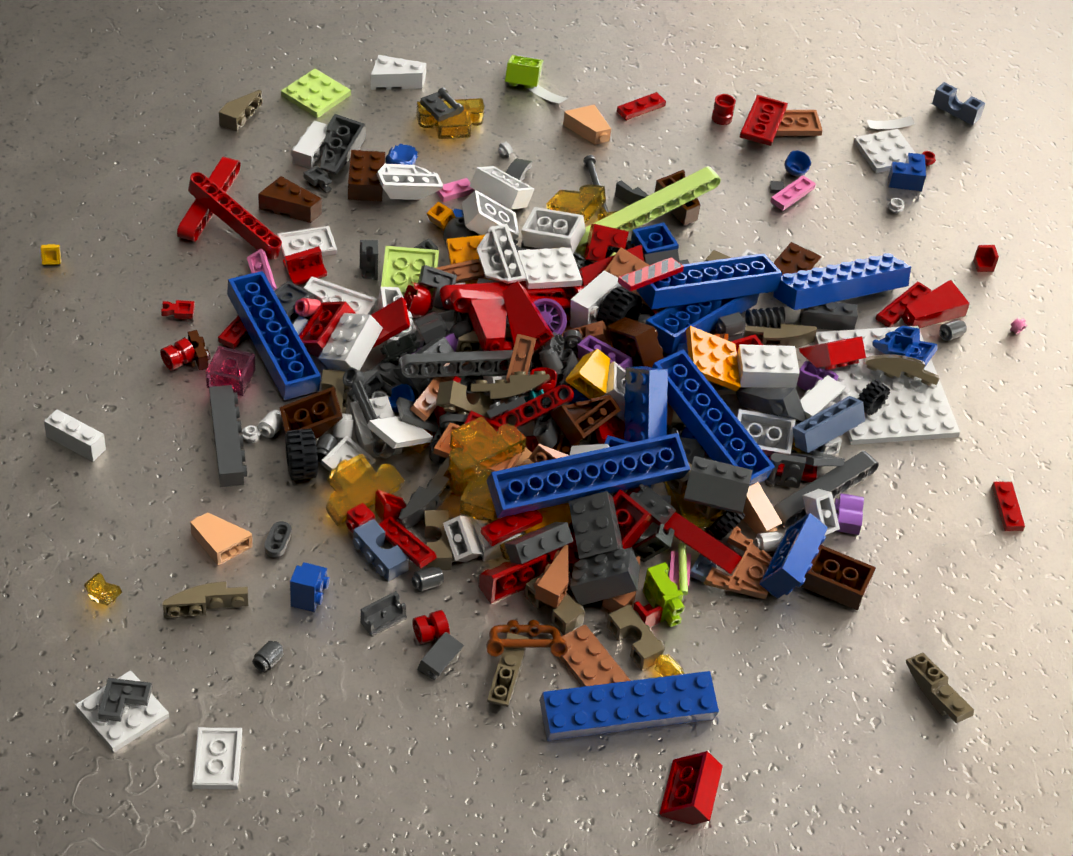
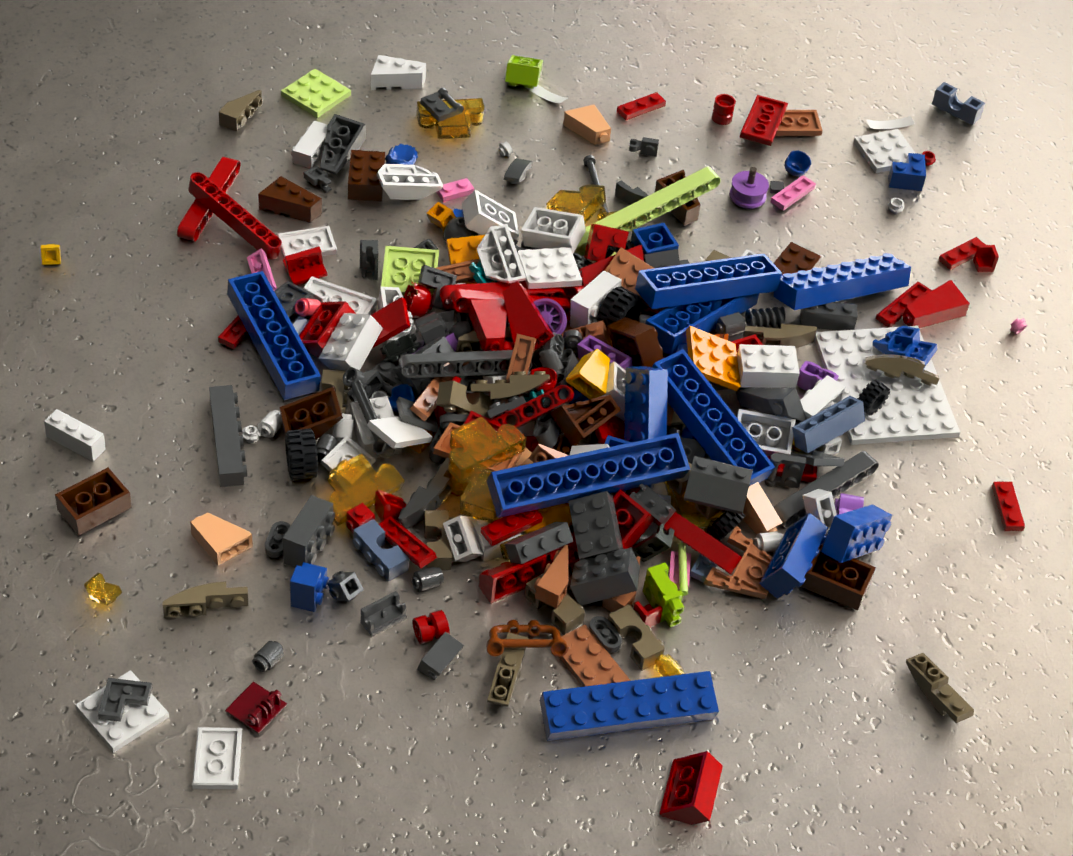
red wheel [160,338,196,371] -> none
red plate [161,300,195,319] -> none
reddish brown piece [182,330,211,371] -> none
clear pink brick [206,346,256,396] -> none
white brick [469,166,534,210] -> none
tile [618,257,684,292] -> none
red slope [799,336,866,370] -> none
dark grey brick [939,319,967,341] -> none
none -> reddish brown brick [55,467,132,535]
none -> dark red hinge [225,681,287,734]
none -> dark grey brick [283,495,335,568]
none -> dark grey brick [327,571,364,602]
none -> teal plate [469,261,498,283]
none -> dark grey plate [589,616,622,653]
none -> dark grey plate [629,137,659,157]
none -> medium lavender wheel [729,167,769,209]
none -> blue brick [821,504,892,563]
none -> red plate [938,237,986,270]

